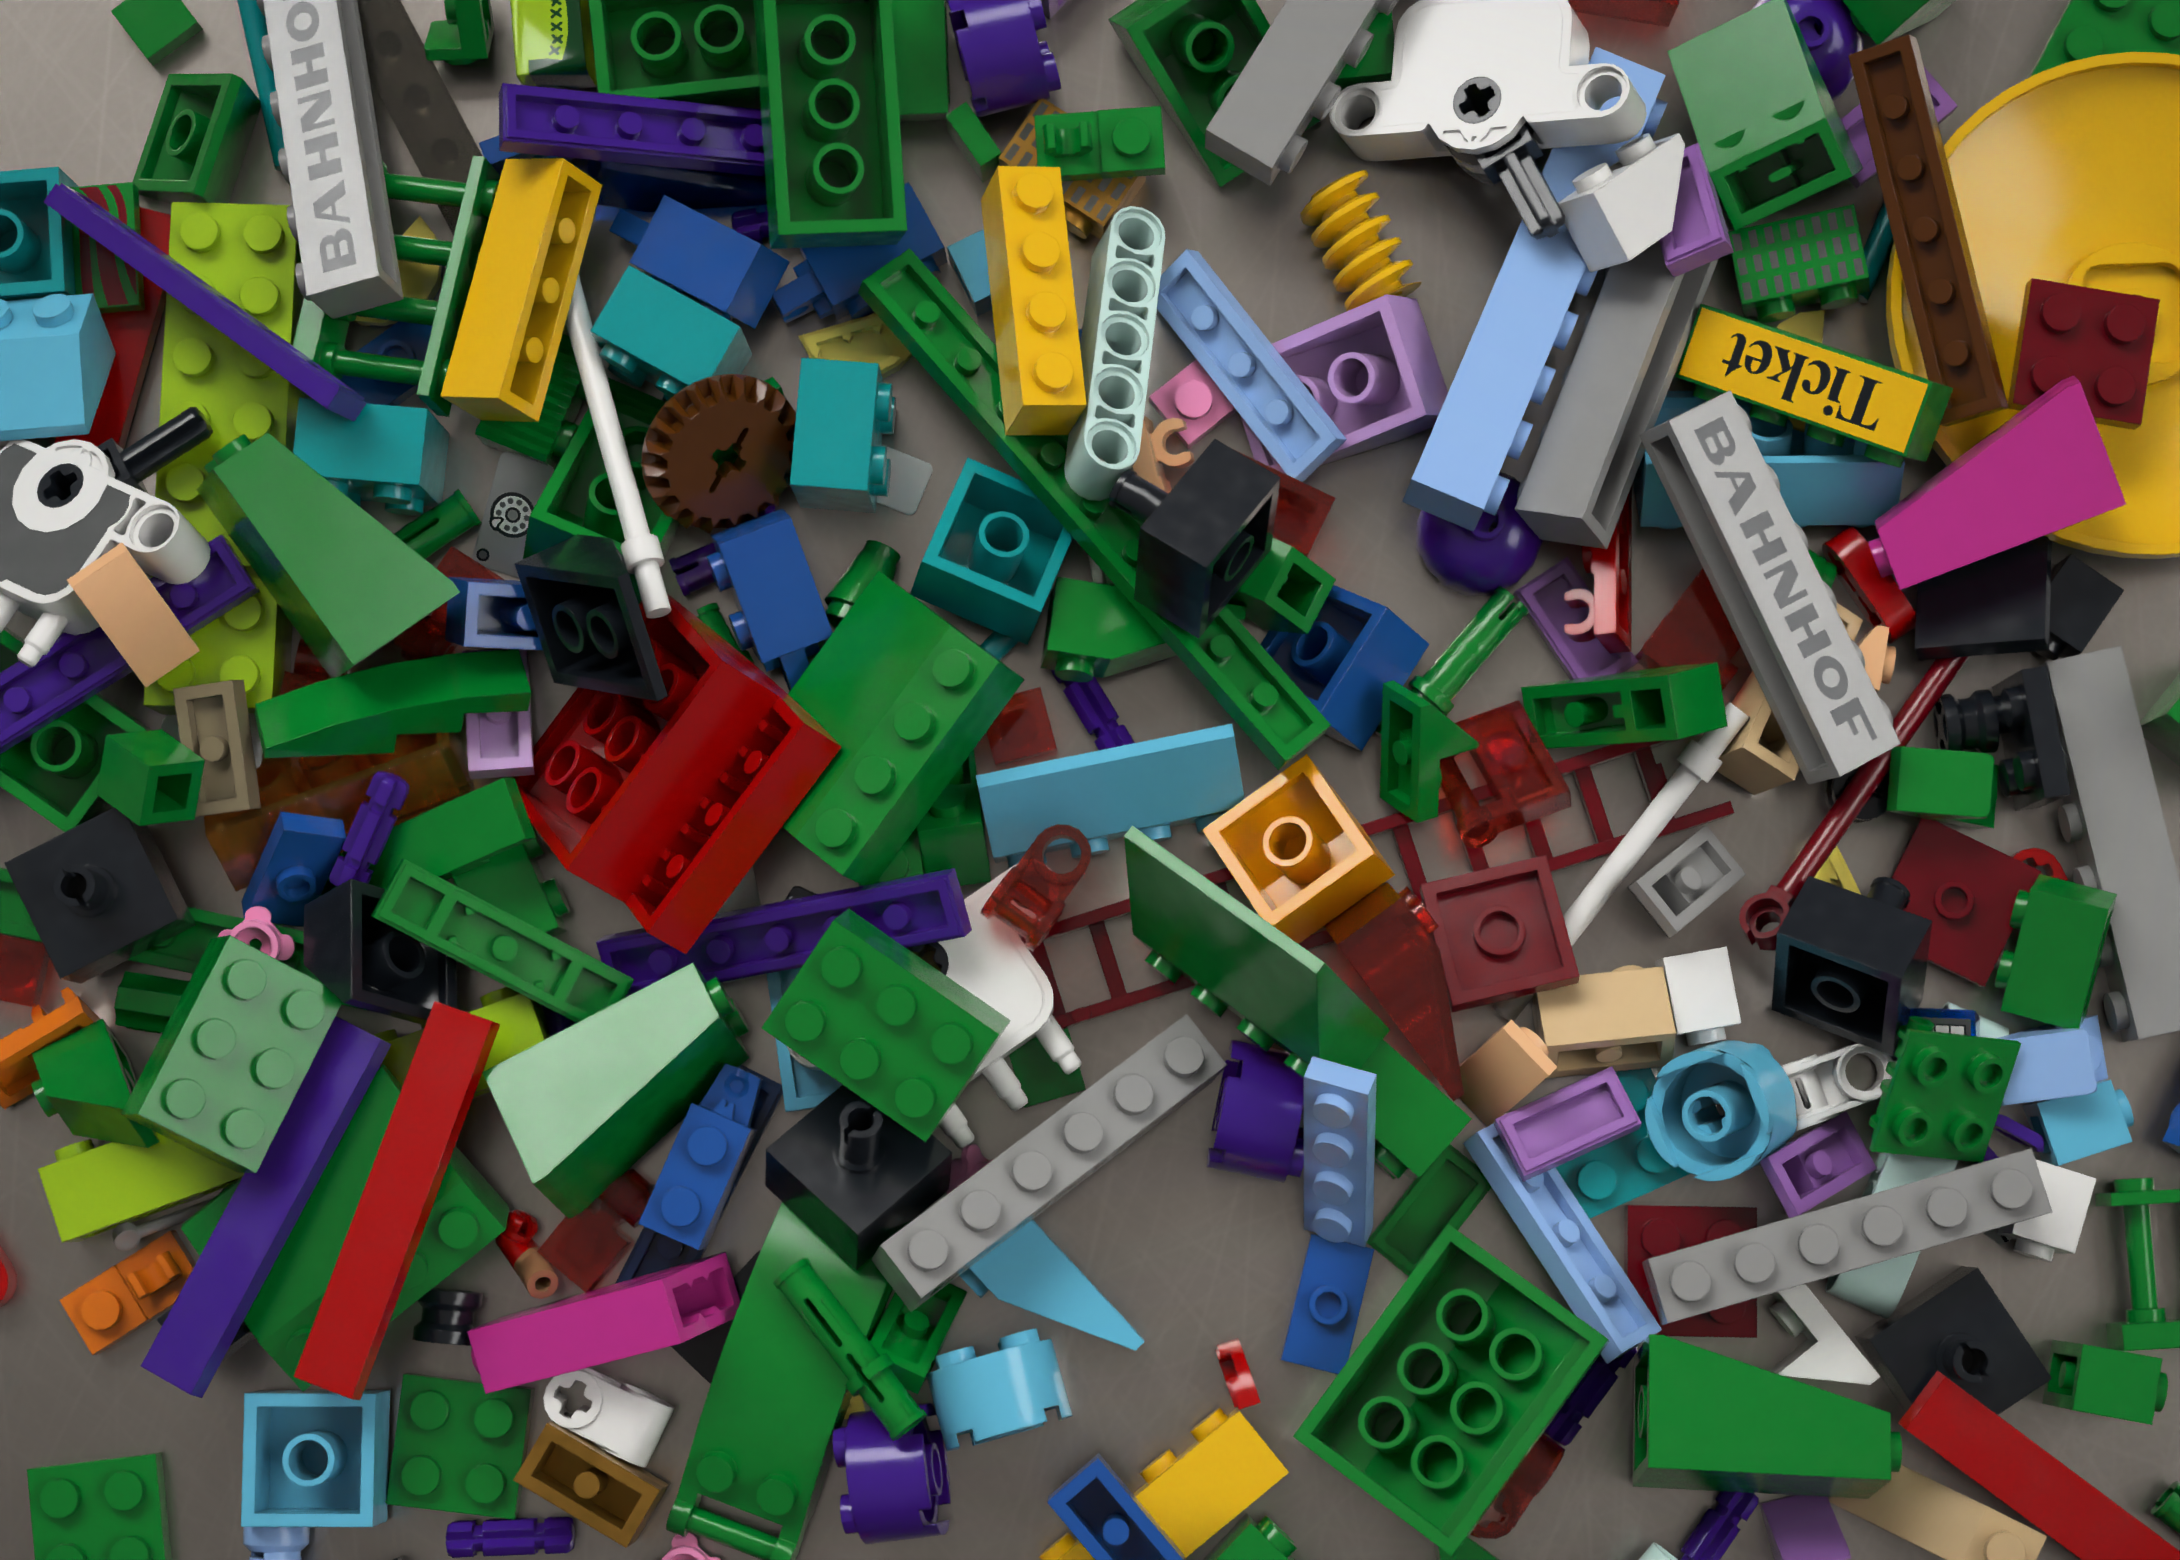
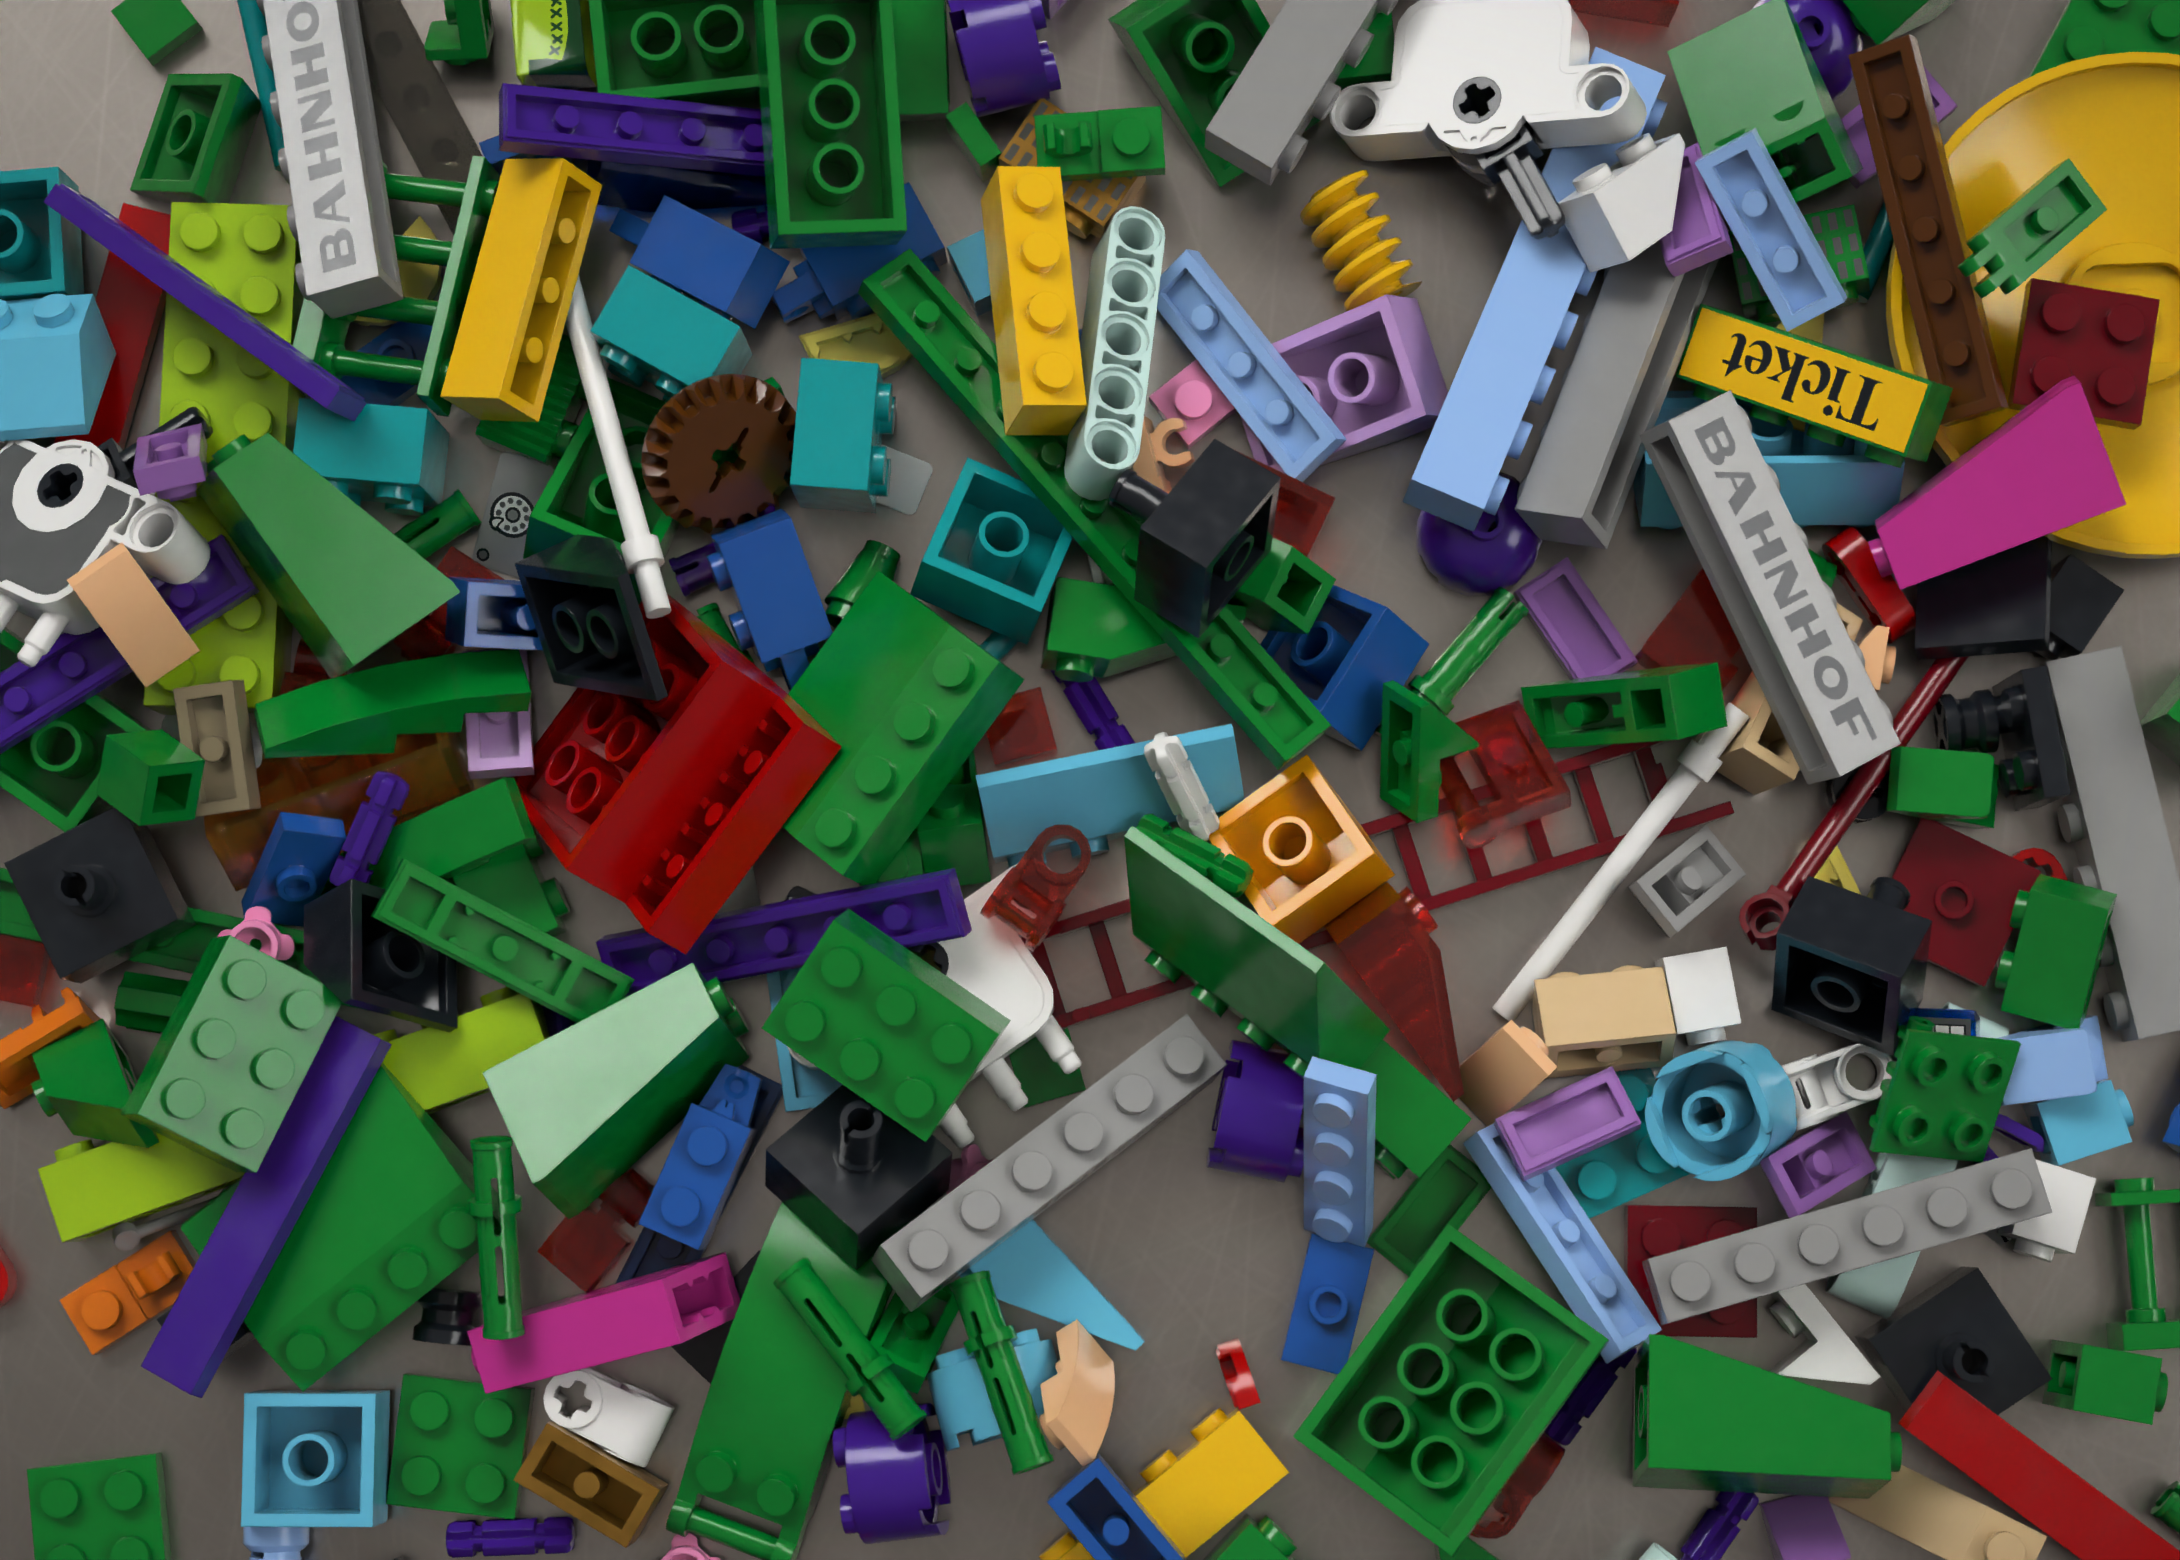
tile [70,182,145,314] -> none
red tile [294,1001,500,1400] -> none
arm [495,1209,559,1299] -> none
dark red plate [1420,855,1580,1013] -> none
red plate [1564,485,1632,654] -> none
none -> medium lavender plate [133,423,208,502]
none -> green pin [468,1135,525,1340]
none -> green pin [949,1270,1055,1475]
none -> light nougat slope [1039,1319,1115,1467]
none -> green axle [1136,814,1254,897]
none -> white axle [1144,732,1220,841]
none -> light blue plate [1695,128,1847,332]
none -> green hinge [1957,158,2107,298]

